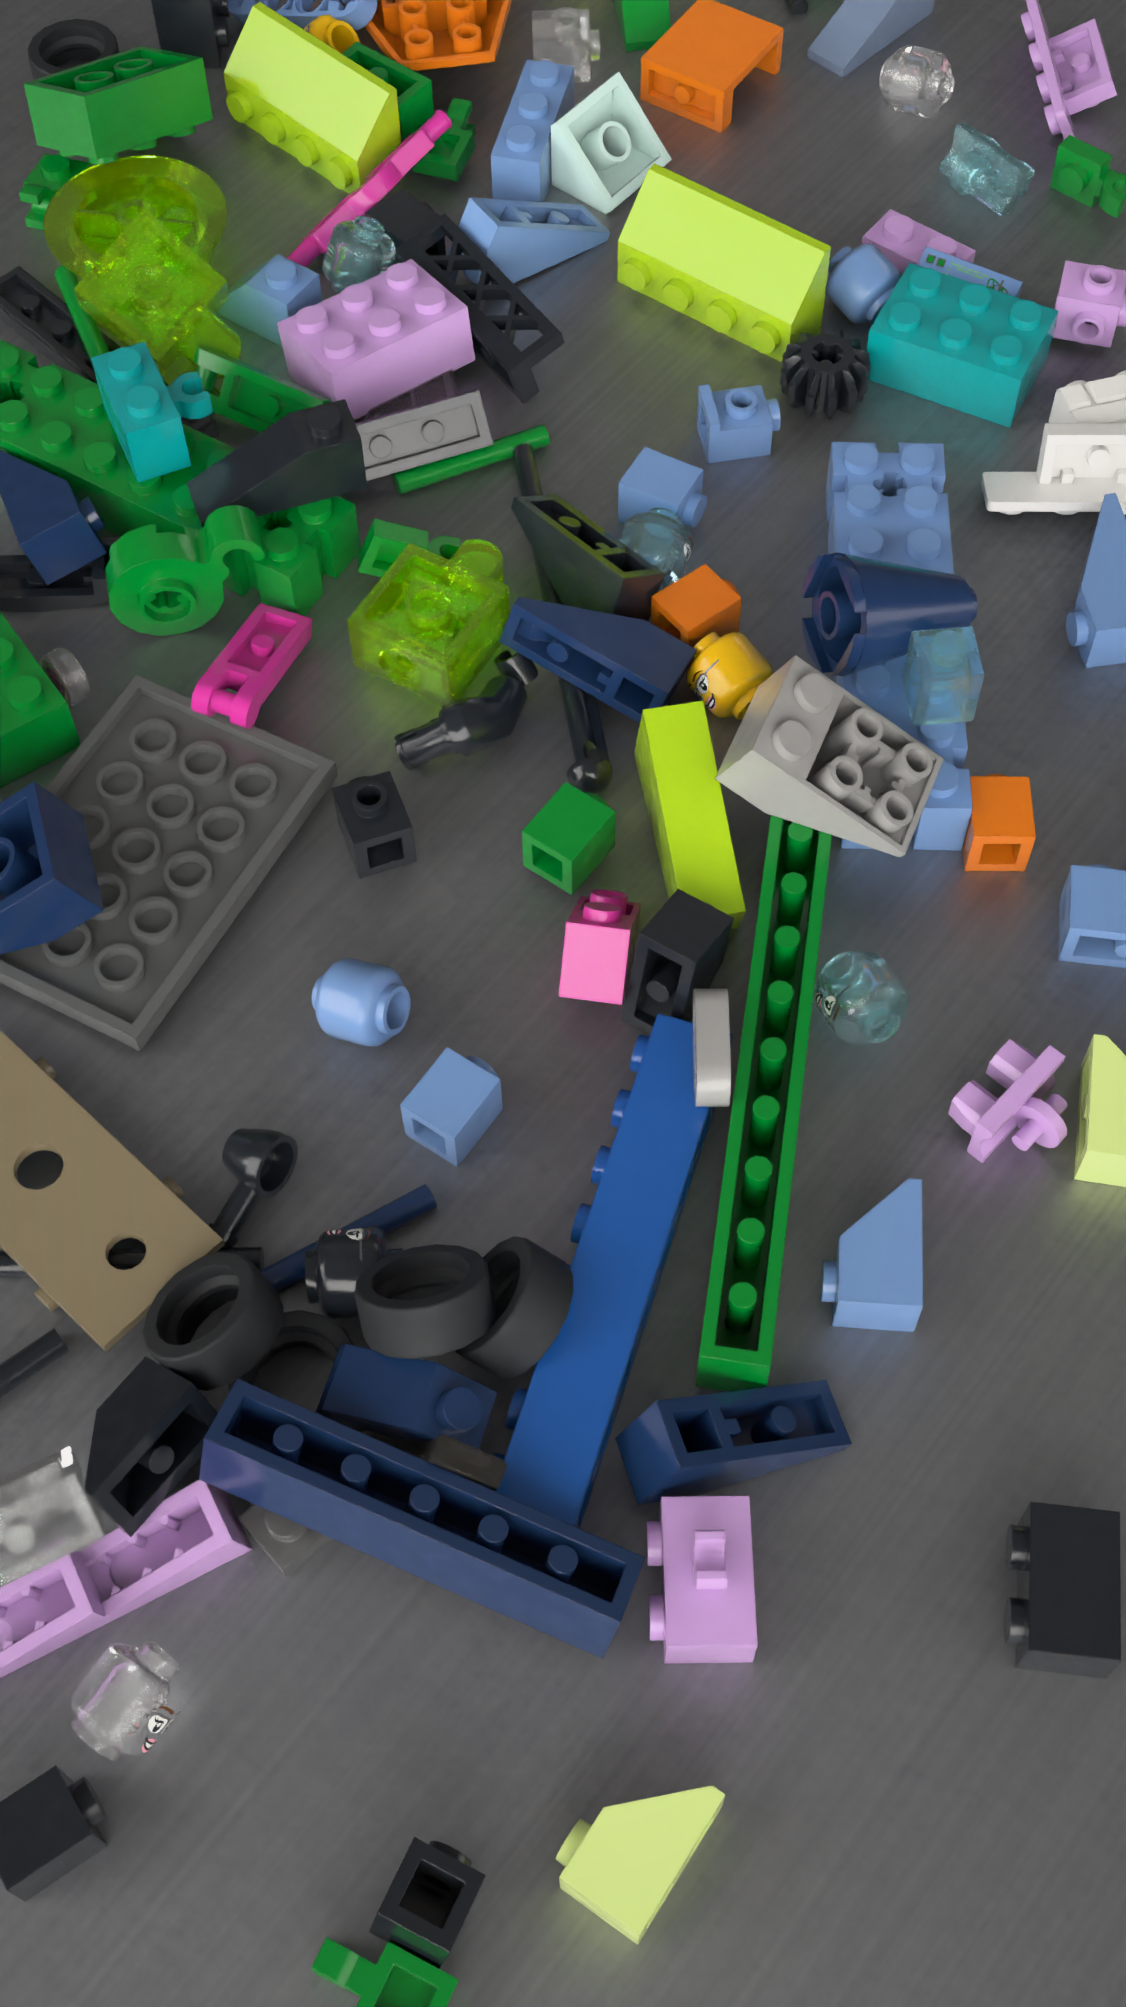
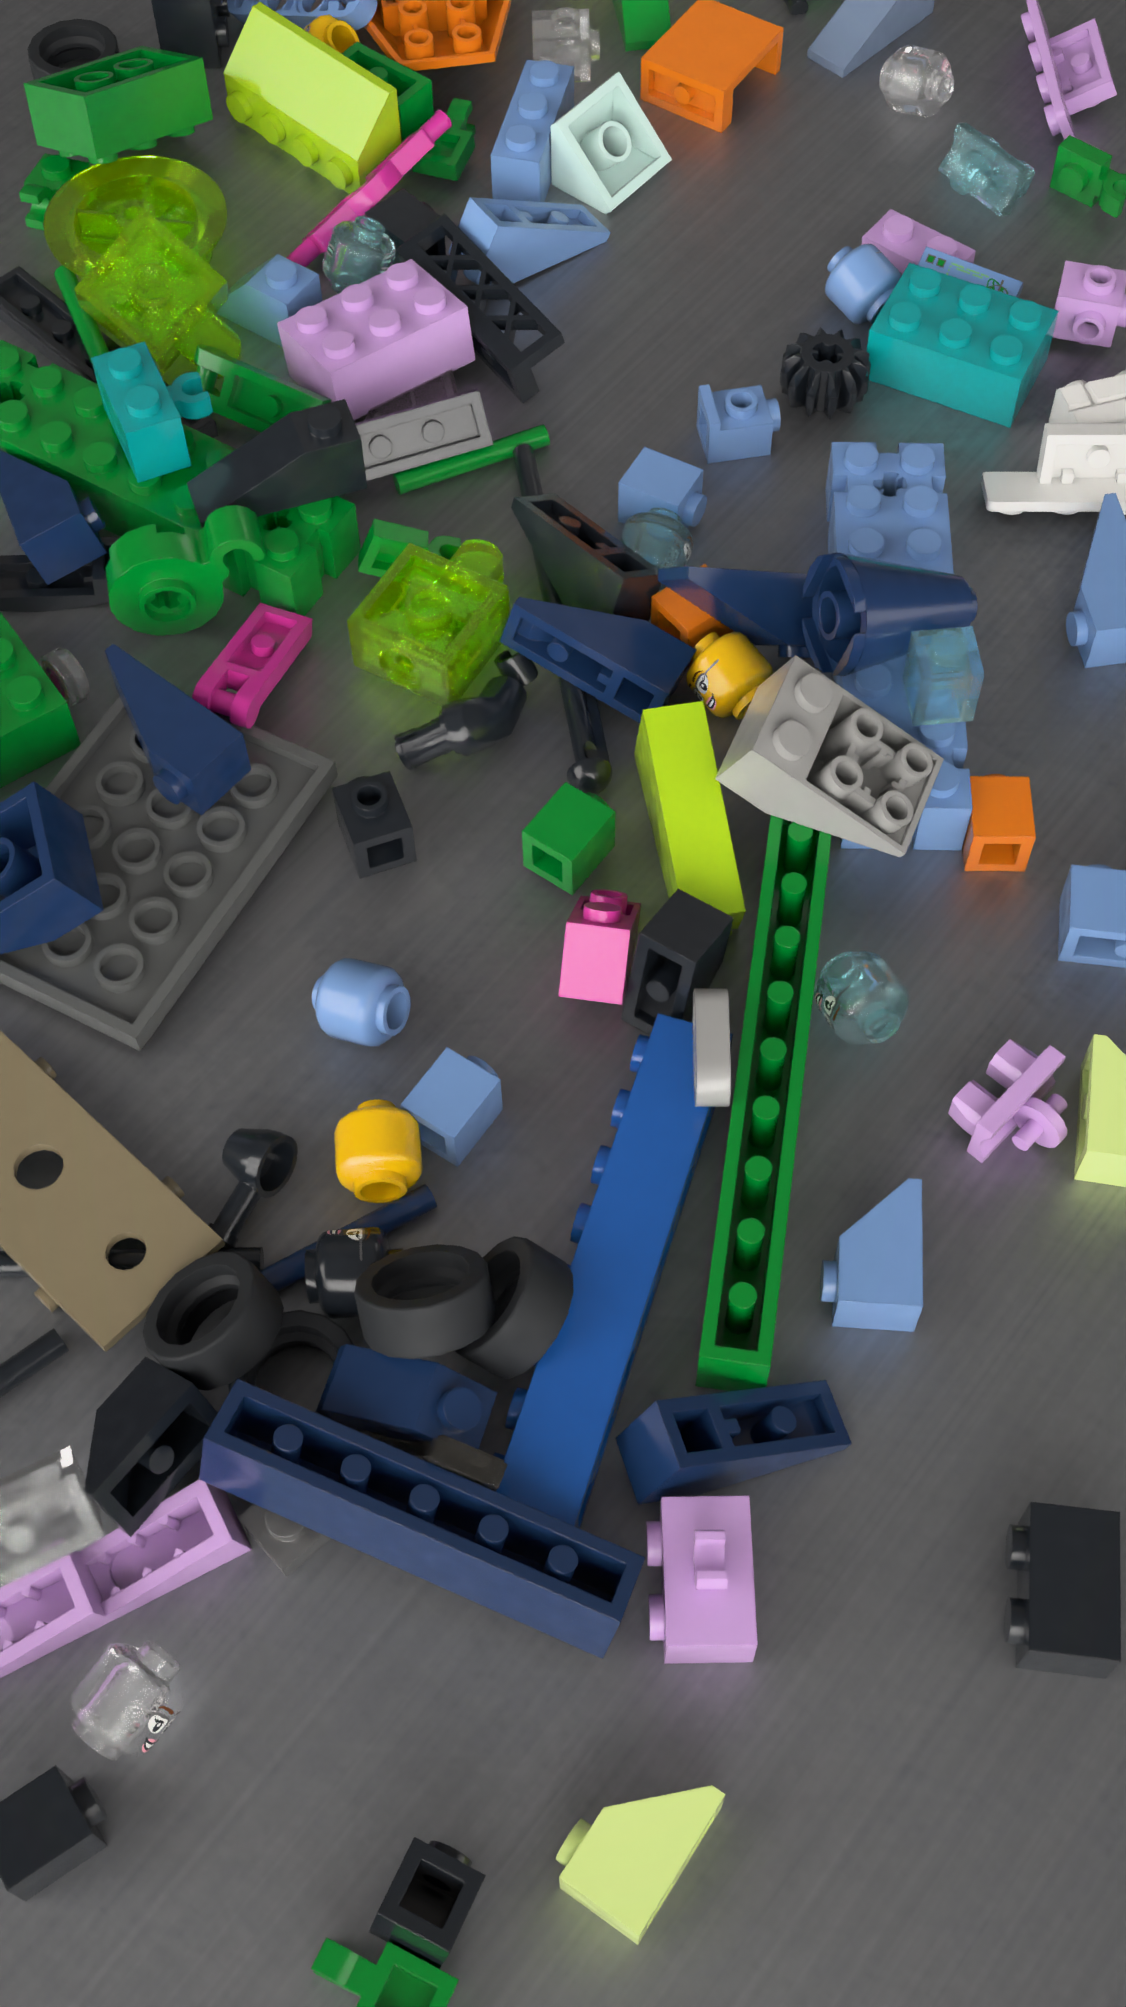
slope [617,163,831,362] -> none
none -> dark blue slope [105,644,251,816]
none -> yellow head [334,1099,423,1203]
none -> dark blue slope [658,566,813,658]

